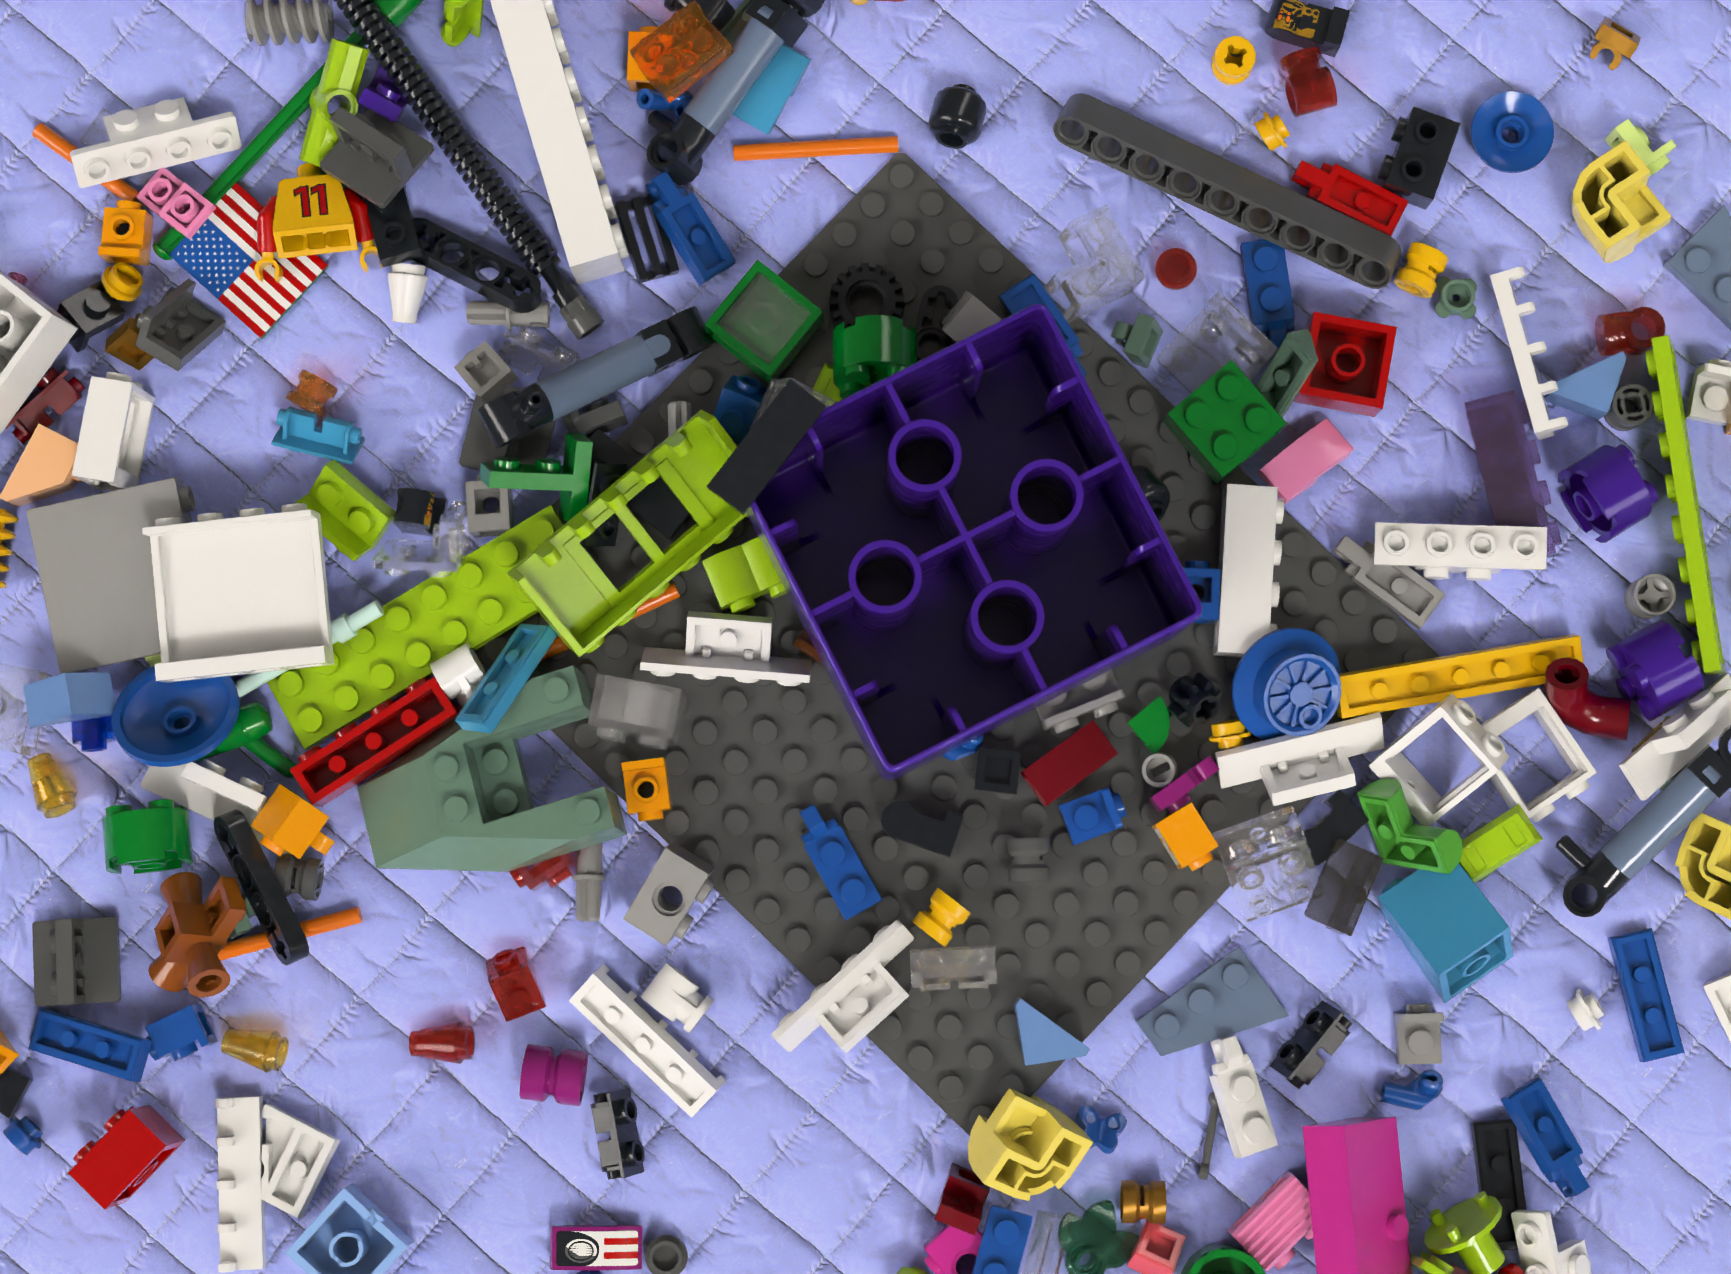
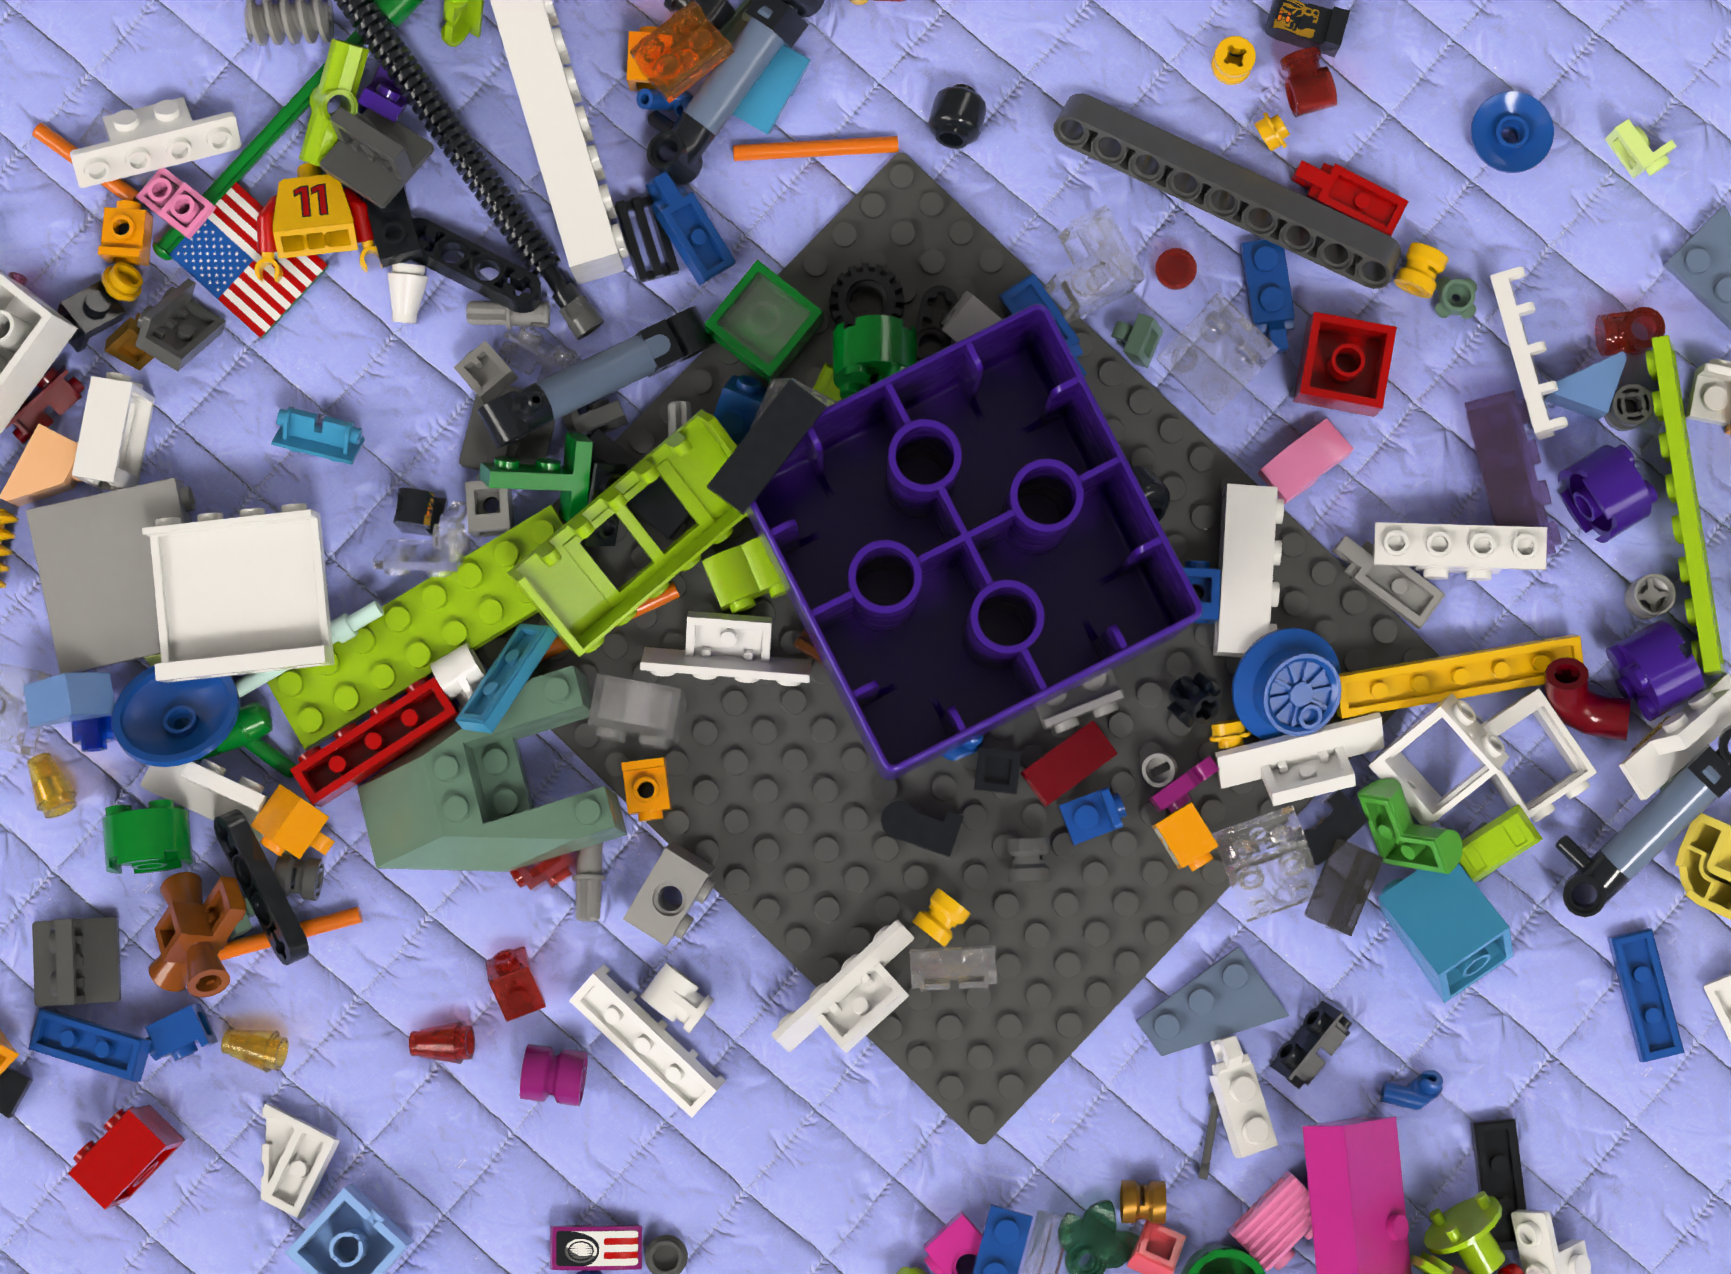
blue plate [3,1116,43,1155] -> none
white hinge [215,1096,266,1273] -> none
clear orange wheel [286,369,338,419] -> none
lime bracket [295,459,396,561] -> none
black hinge [590,1088,645,1180] -> none
blue hinge [799,804,882,921] -> none
dark red slope [934,1163,990,1236] -> none
light yellow brick [968,1088,1093,1201] -> none
medium blue slope [1014,998,1090,1066] -> none
blue piece [1076,1105,1127,1154] -> none
green tile [1126,696,1170,754] -> none
green piece [1162,359,1287,484] -> none
sand green slope [1256,329,1318,418] -> none
black brick [1377,107,1461,210] -> none
light grey bracket [1394,1004,1444,1065] -> none
blue hinge [1500,1077,1590,1198] -> none
white plate [1567,988,1605,1031] -> none
light yellow brick [1571,140,1672,263] -> none
pearl gold tile [1590,16,1641,70] -> none

